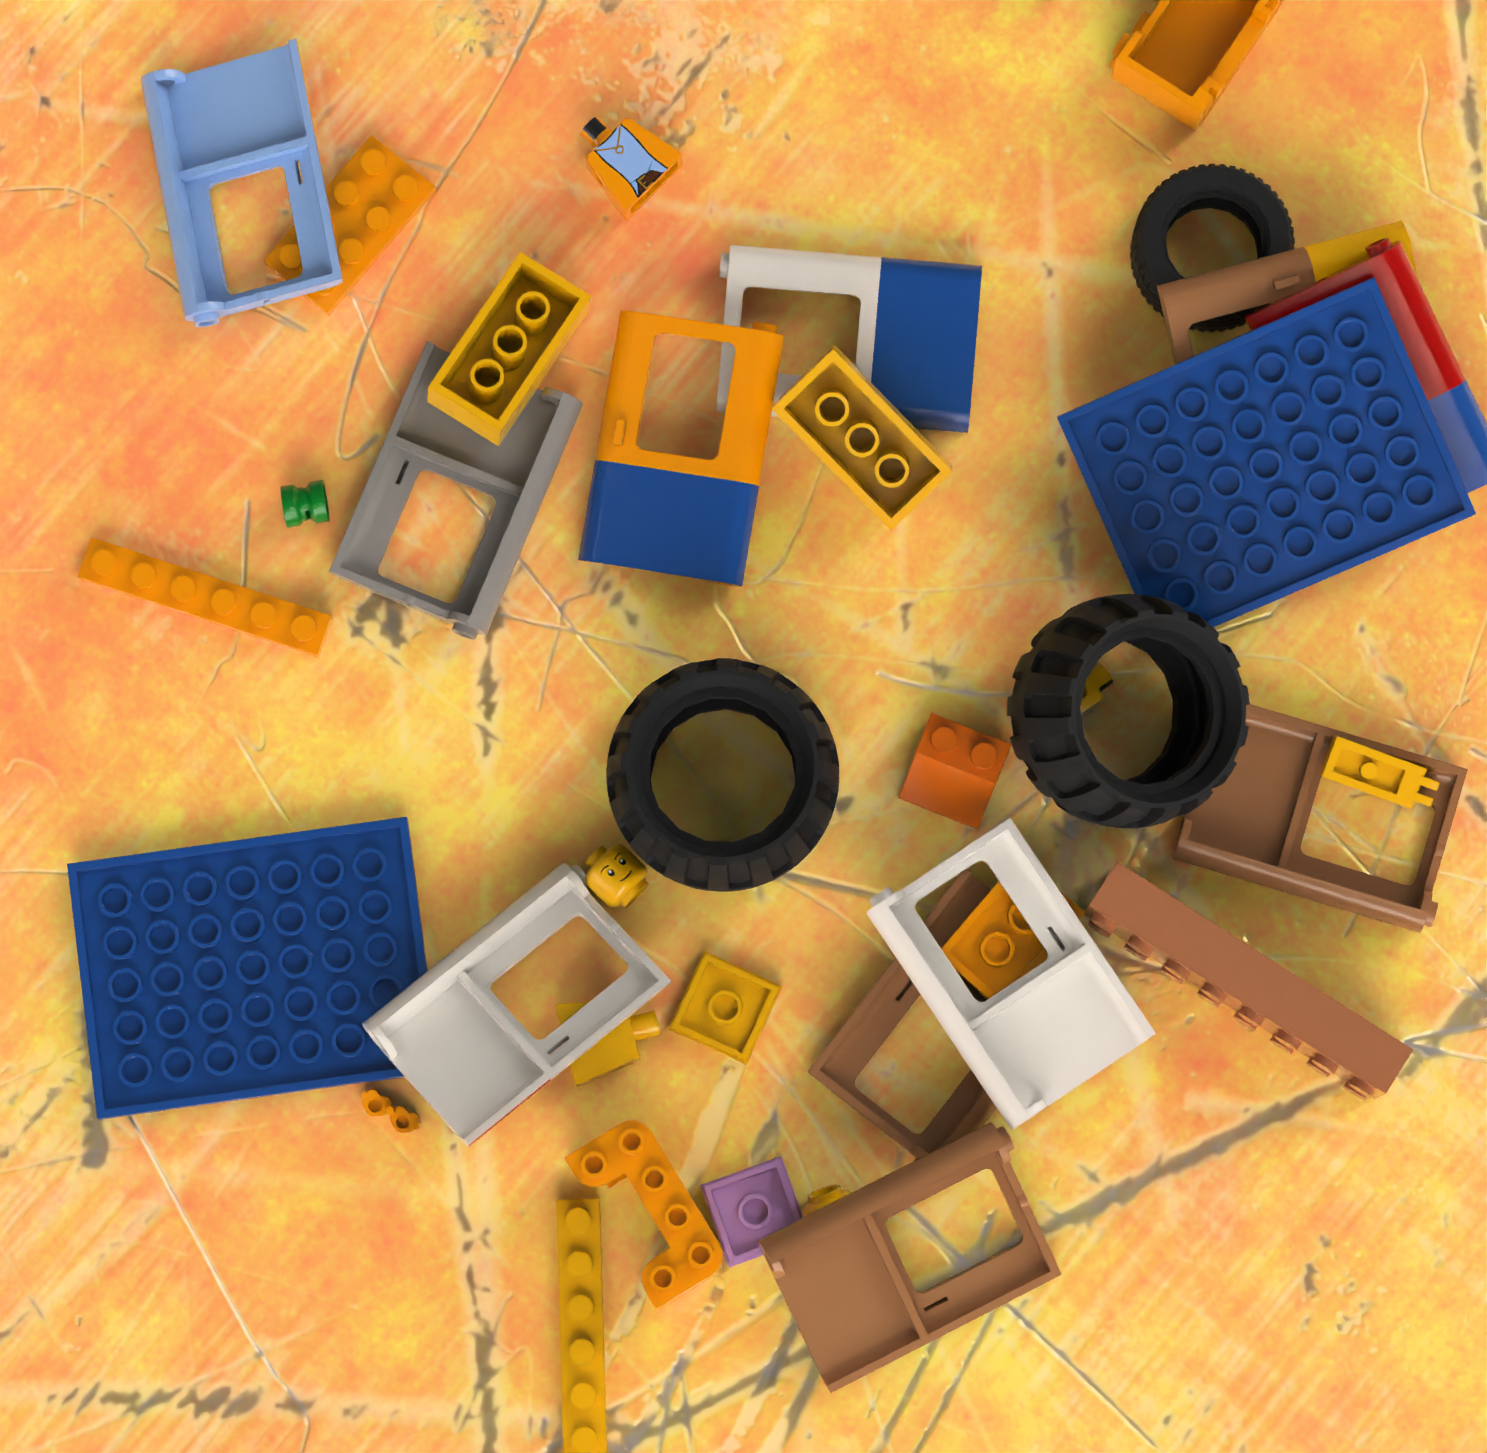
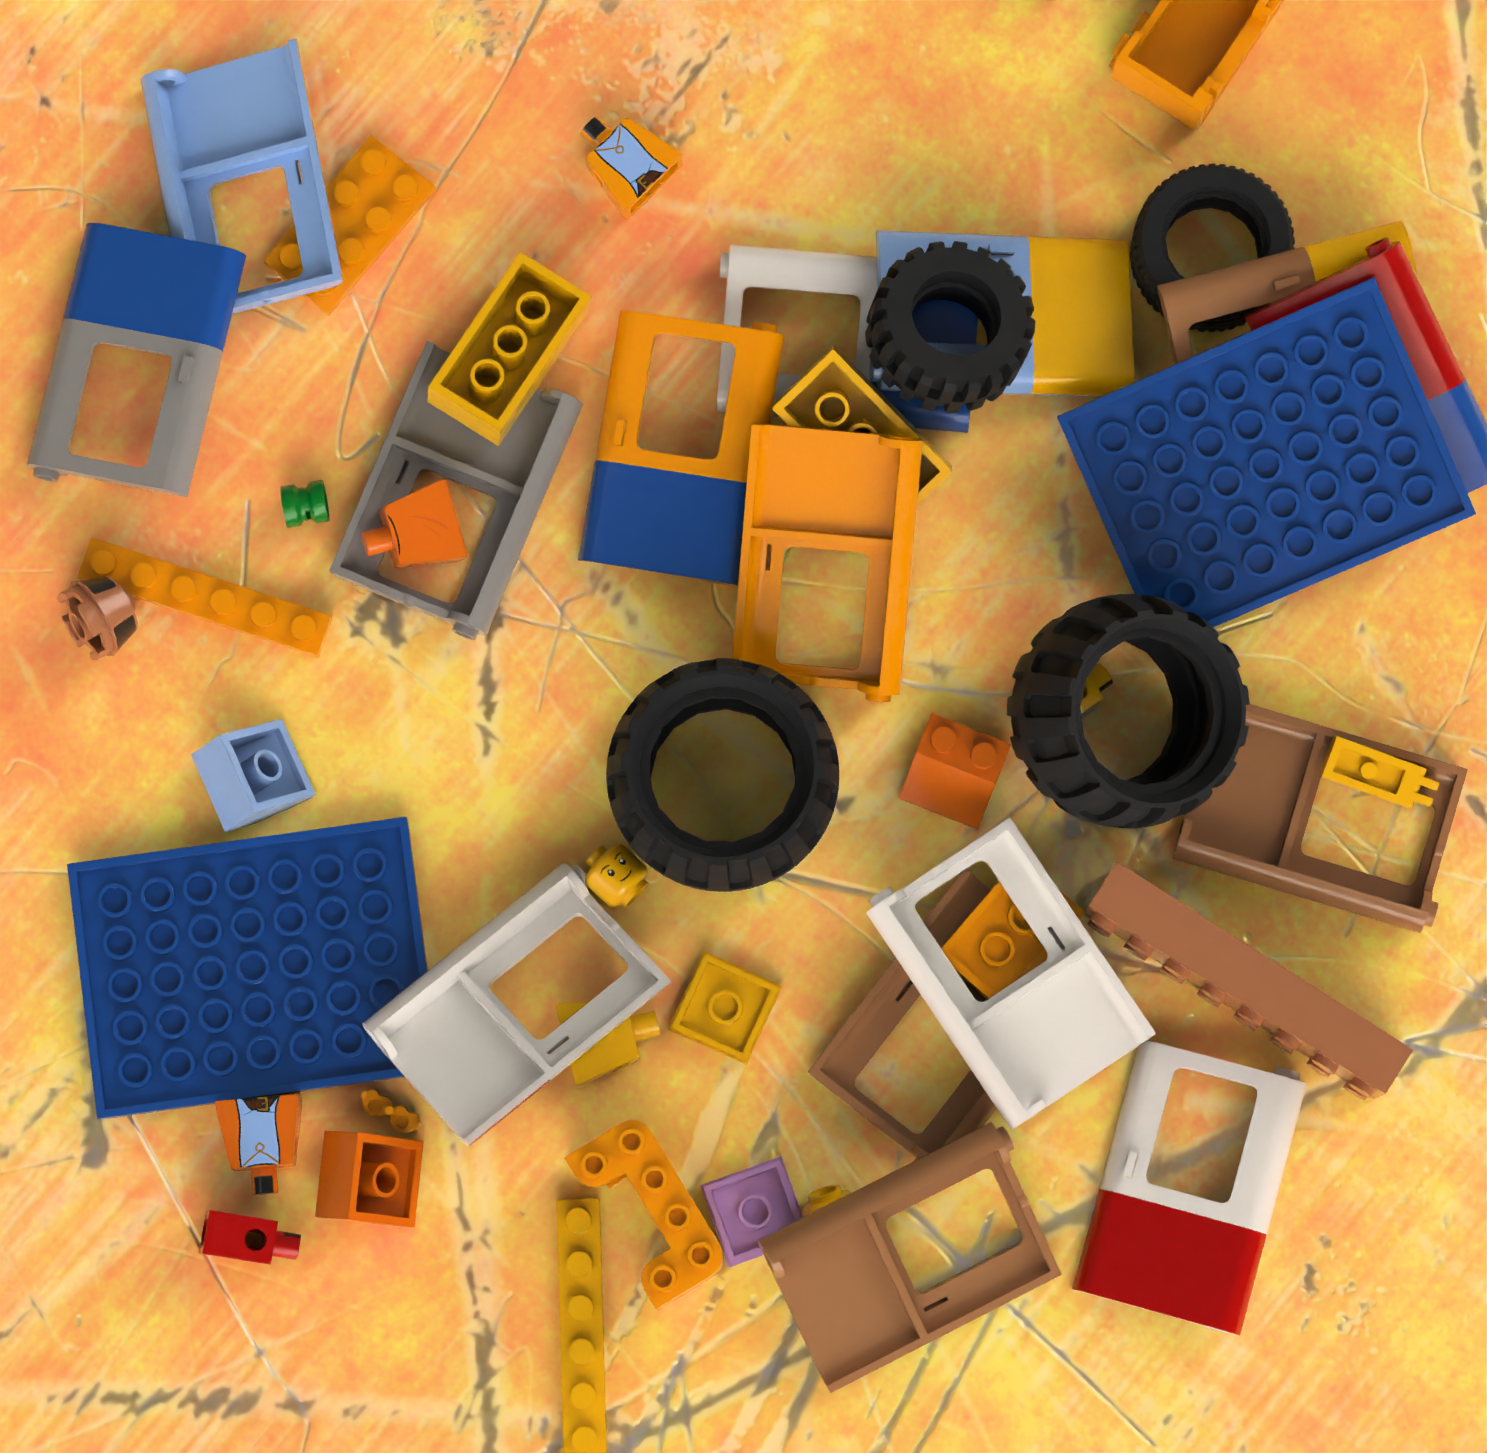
none -> piece [27,223,246,498]
none -> nougat cone [57,577,138,660]
none -> light blue slope [191,719,316,832]
none -> red torso [199,1210,301,1265]
none -> torso [215,1094,302,1195]
none -> orange slope [315,1131,424,1227]
none -> orange torso [361,479,468,568]
none -> light orange piece [732,424,923,702]
none -> black tyre [865,241,1036,413]
none -> yellow piece [869,230,1134,398]
none -> piece [1072,1040,1307,1336]

